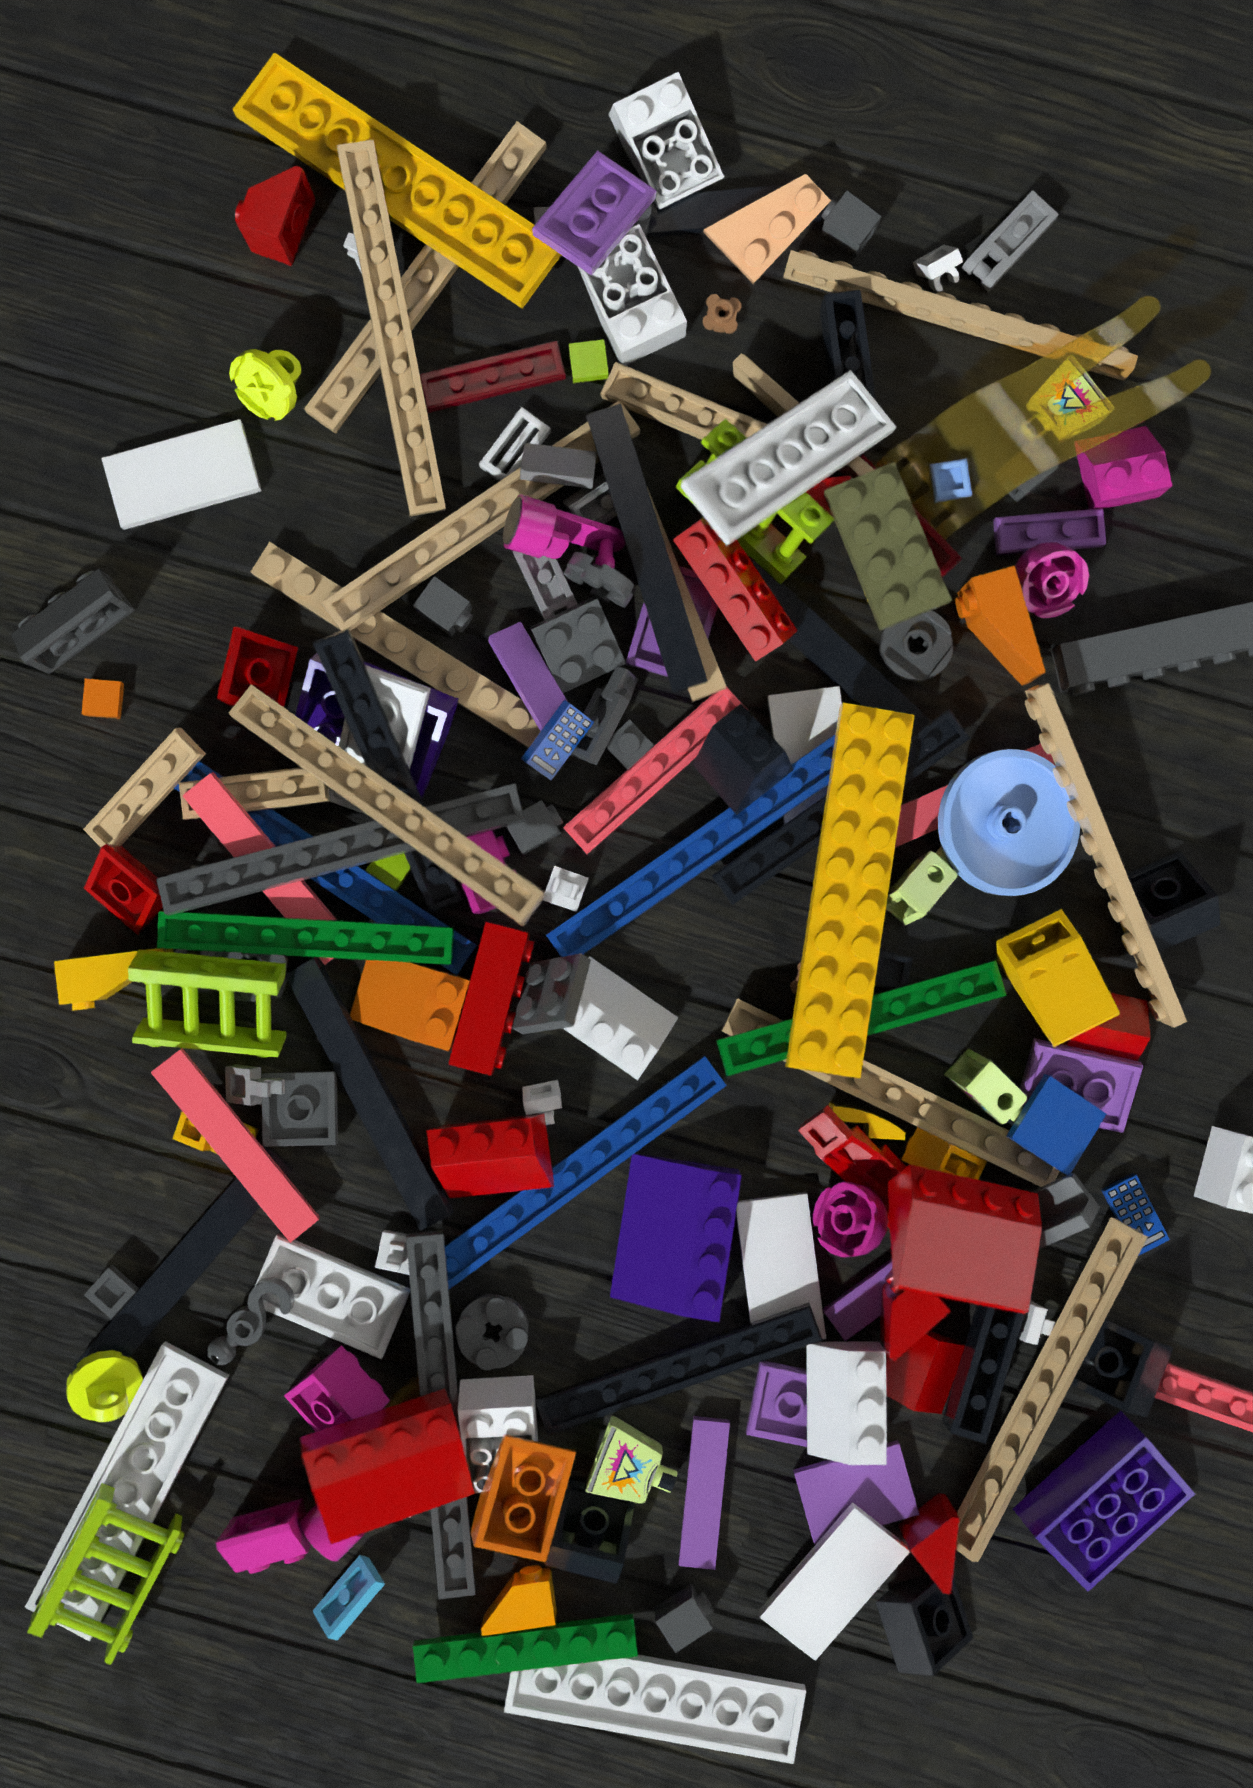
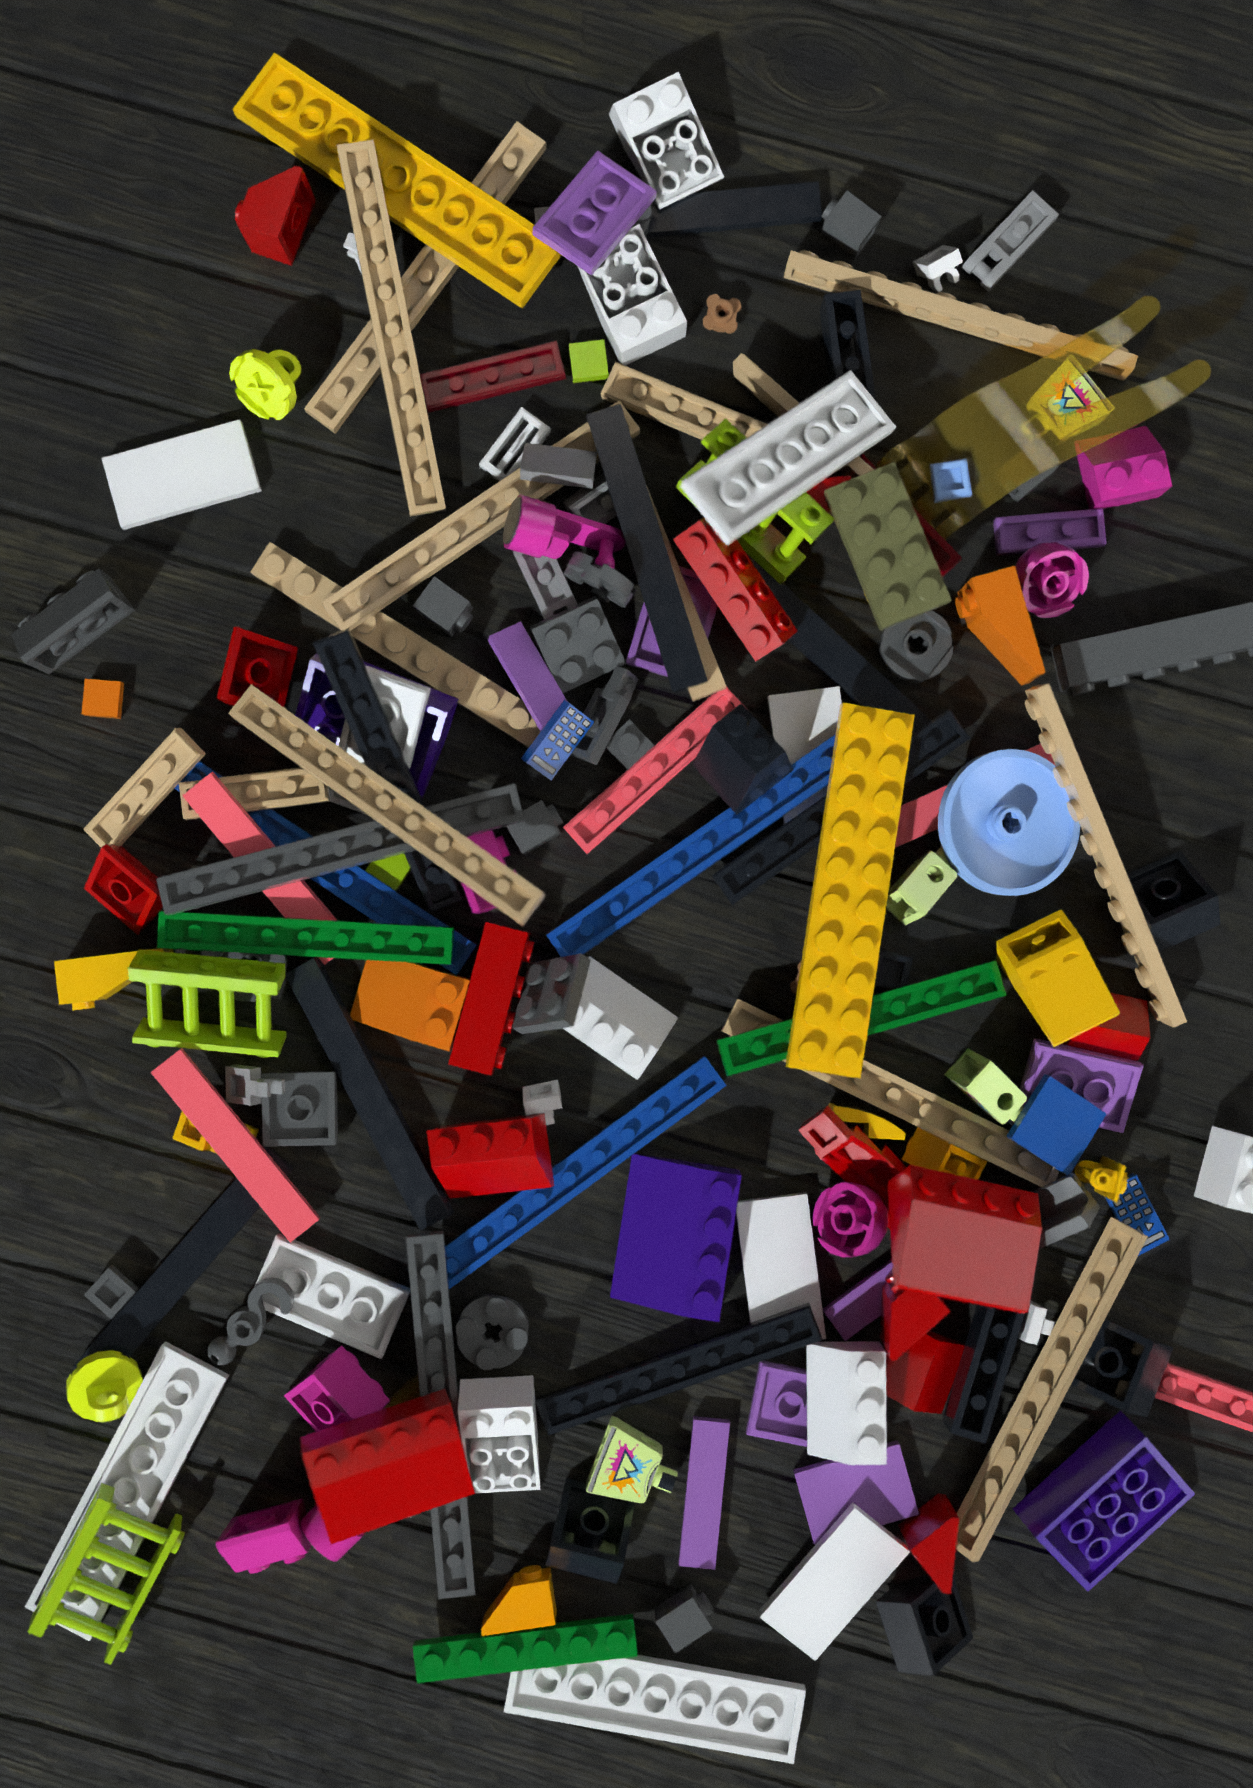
medium azure plate [313,1555,385,1641] -> none
white tile [375,1230,409,1275] -> none
orange slope [470,1434,576,1562] -> none
white tile [543,866,589,912] -> none
light nougat wing [703,174,831,284] -> none
none -> yellow hinge [1075,1156,1128,1202]

